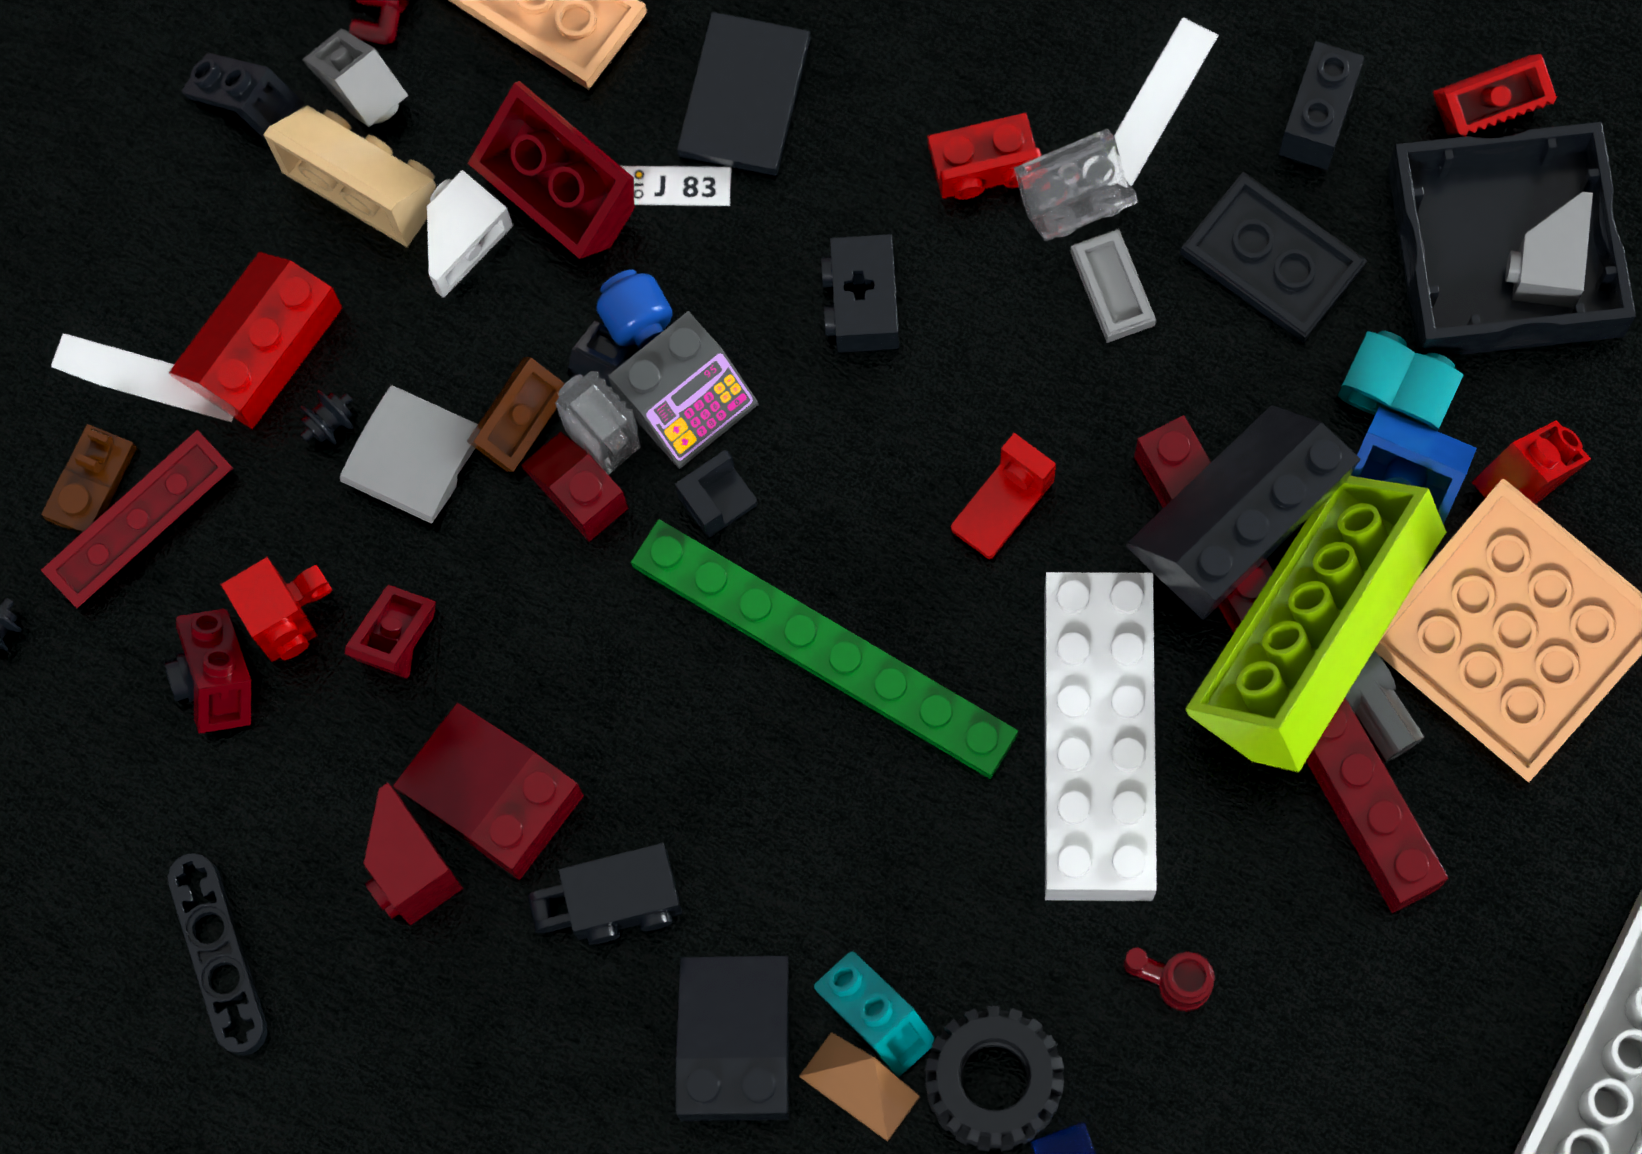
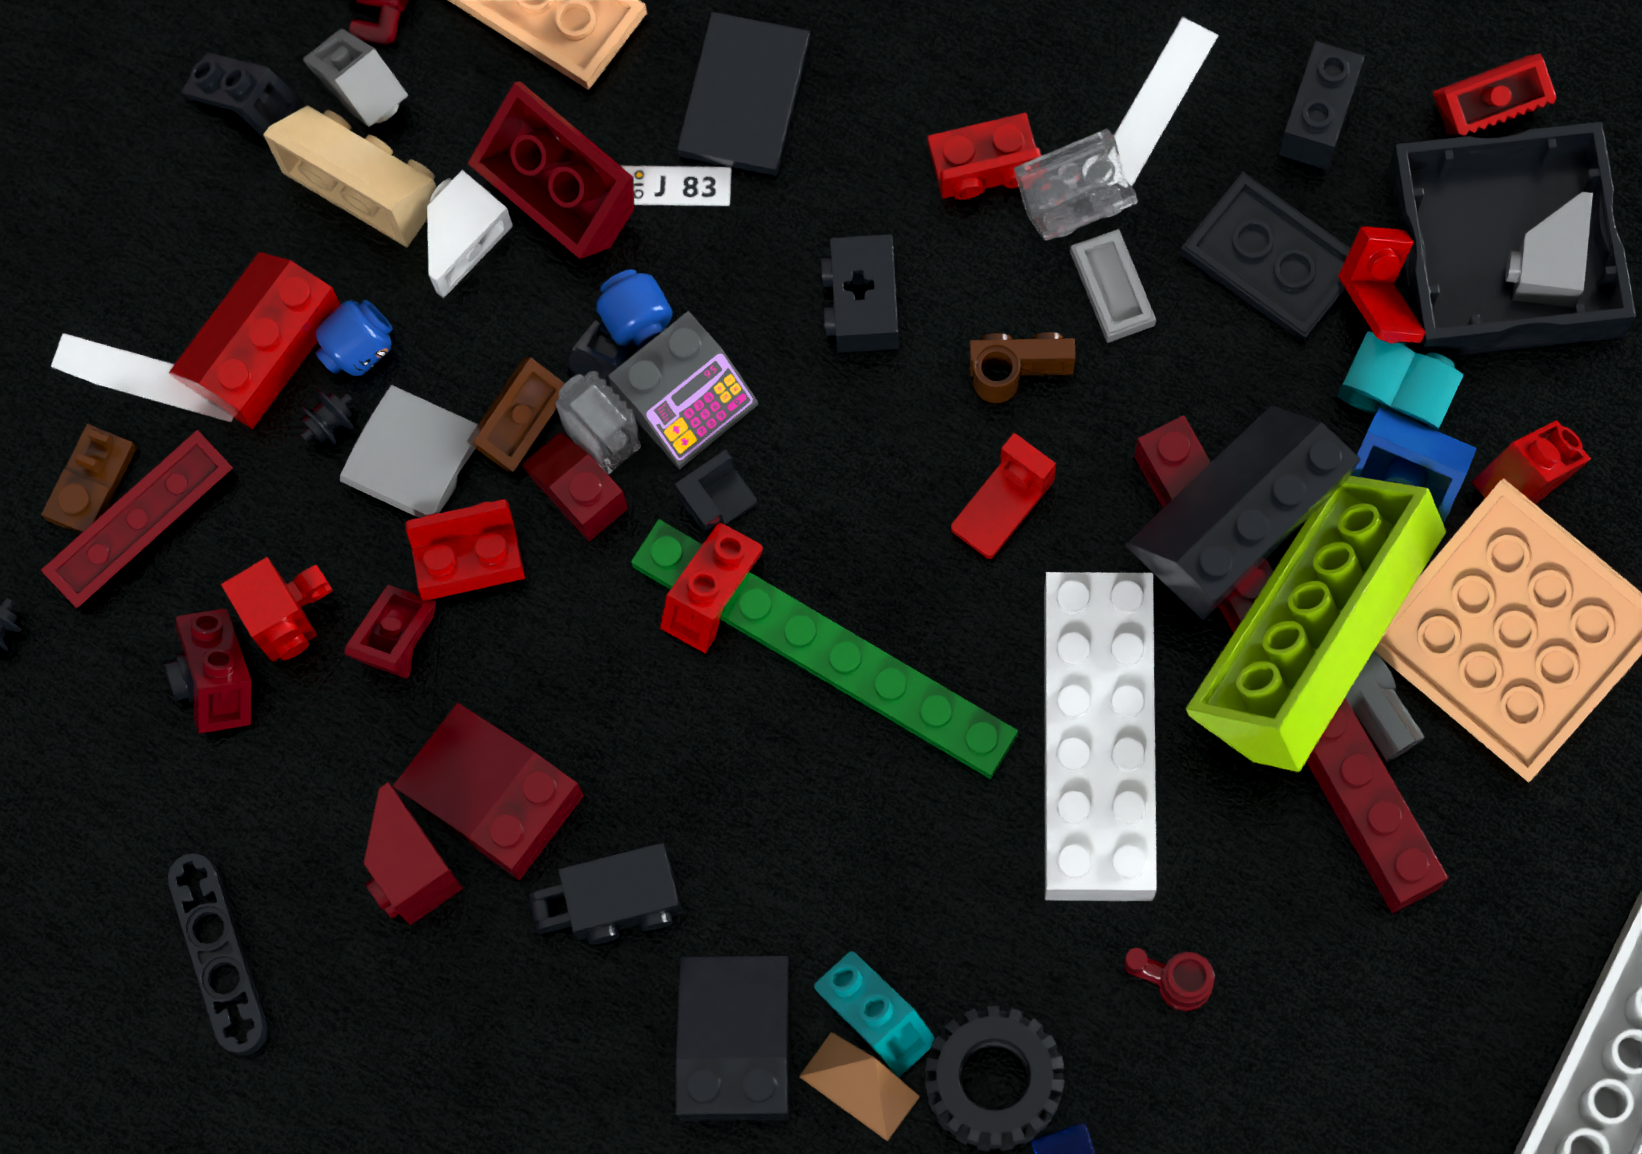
none -> blue head [316,300,393,376]
none -> red bracket [405,500,525,601]
none -> red bracket [660,523,763,653]
none -> reddish brown plate [970,332,1075,403]
none -> red bracket [1338,226,1426,343]

